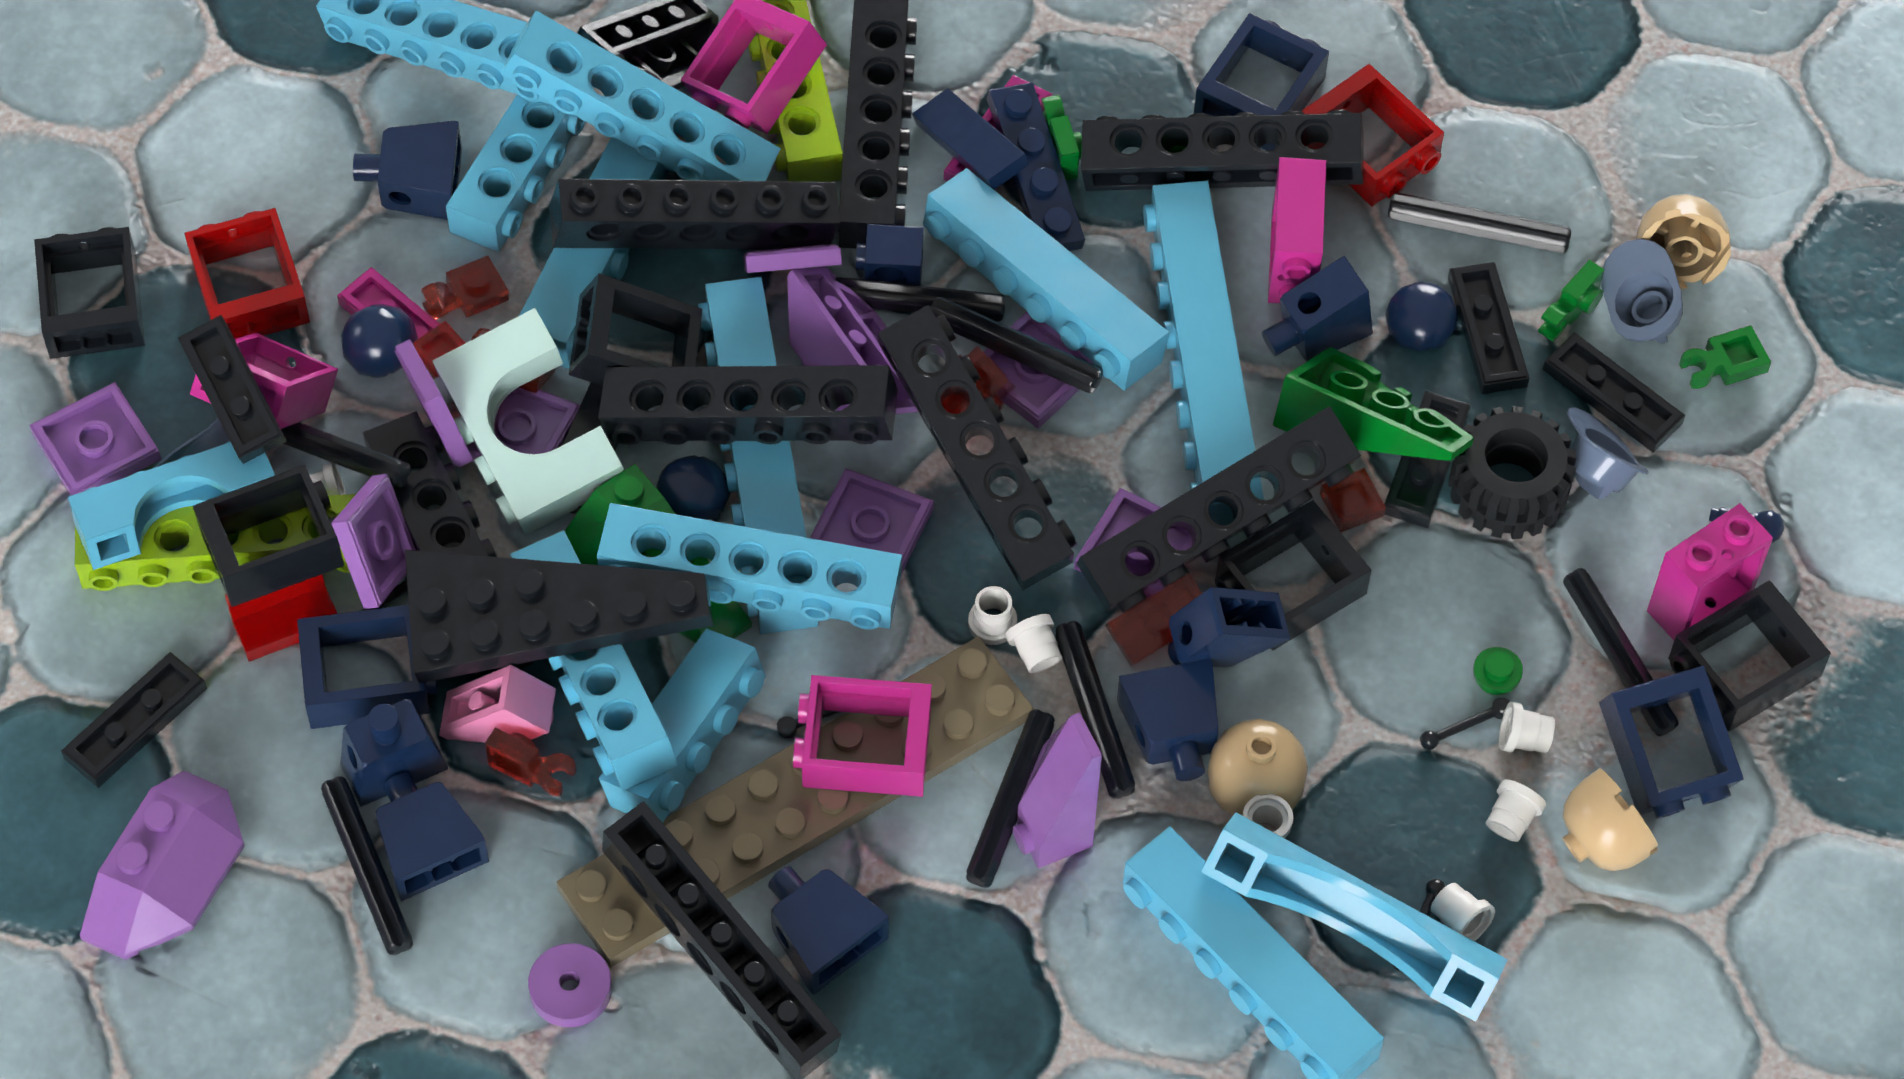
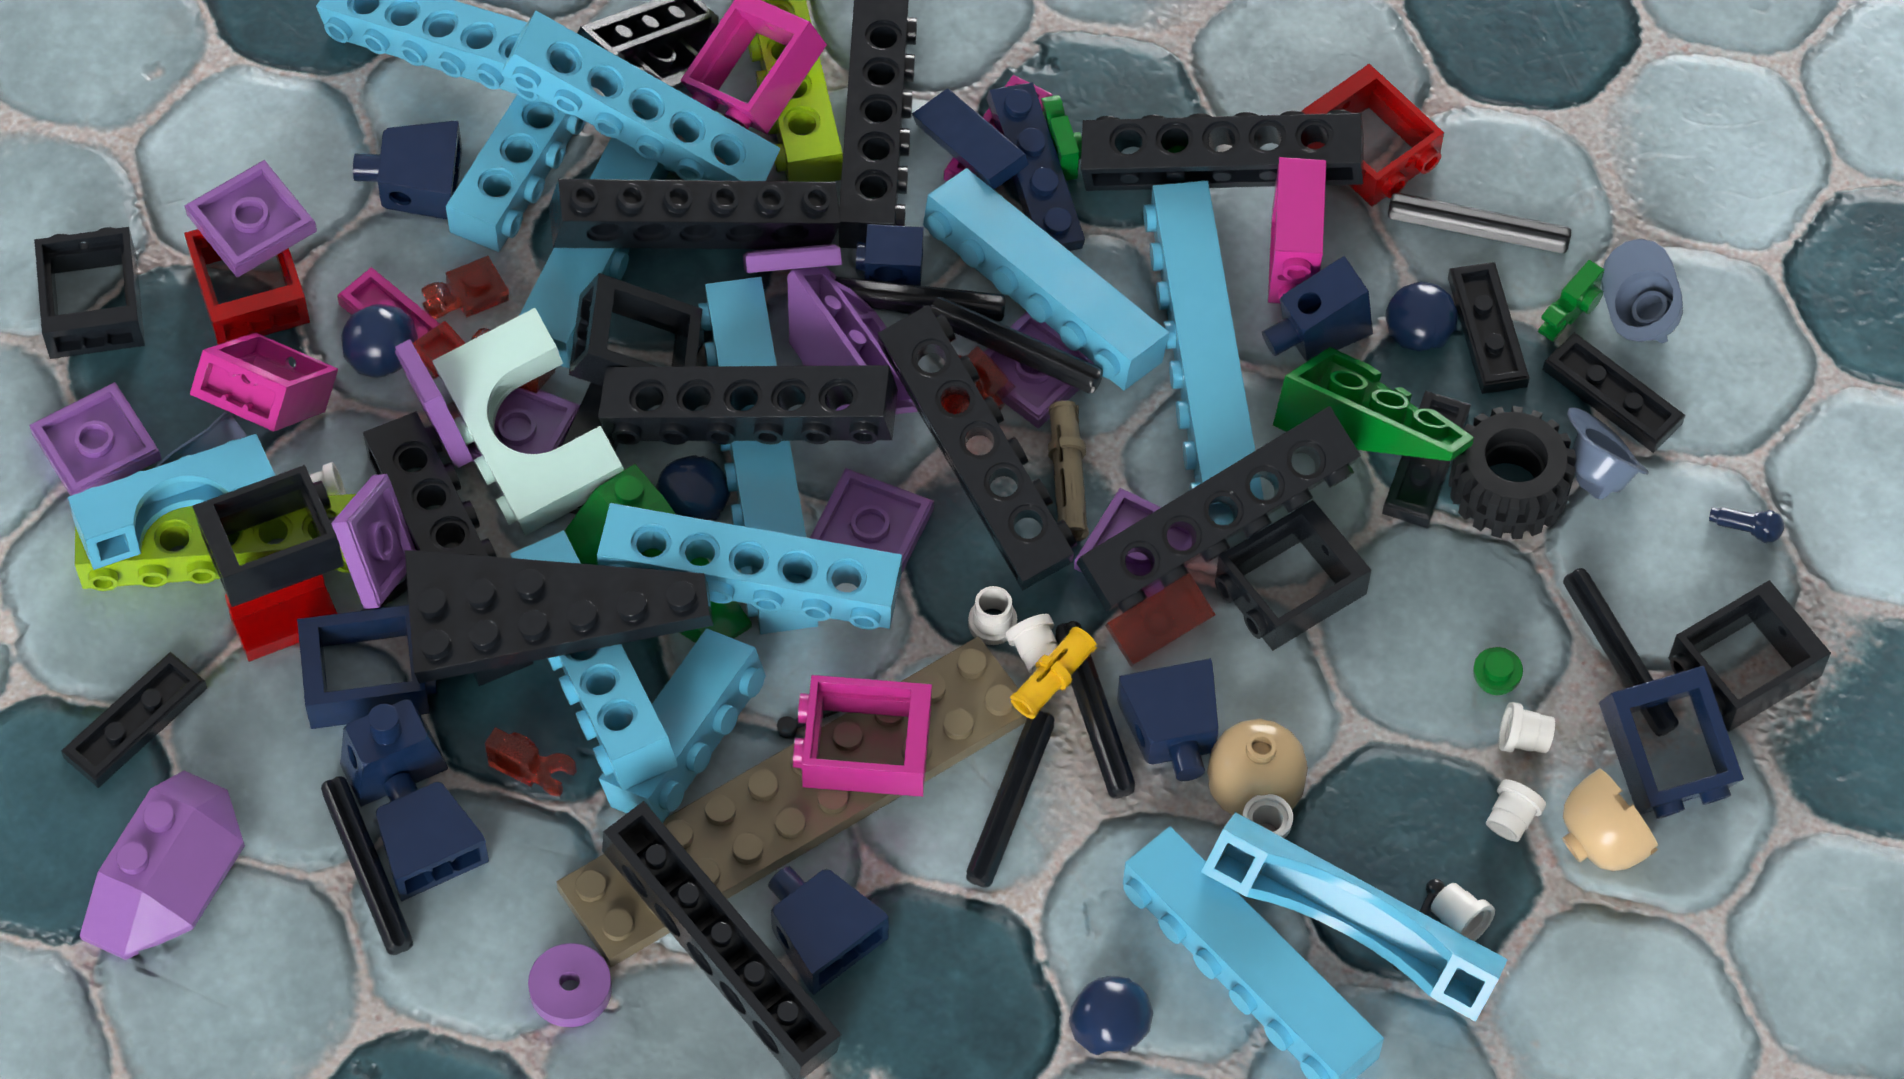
black tile [178,315,287,464] -> none
black axle [281,422,411,488] -> none
bright pink slope [439,665,556,746] -> none
medium lavender wedge [1013,712,1102,869] -> none
dark blue torso [1168,587,1290,668] -> none
dark blue window [1194,13,1329,151] -> none
clear red plate [1319,468,1386,533] -> none
black hinge [1420,698,1510,750] -> none
tan cylinder [1636,194,1731,289] -> none
dark pink window [1647,503,1773,640] -> none
green plate [1679,325,1771,389] -> none
none -> medium lavender tile [184,160,317,278]
none -> yellow pin [1010,627,1097,719]
none -> dark tan pin [1048,401,1089,541]
none -> dark blue hair [1068,976,1154,1055]

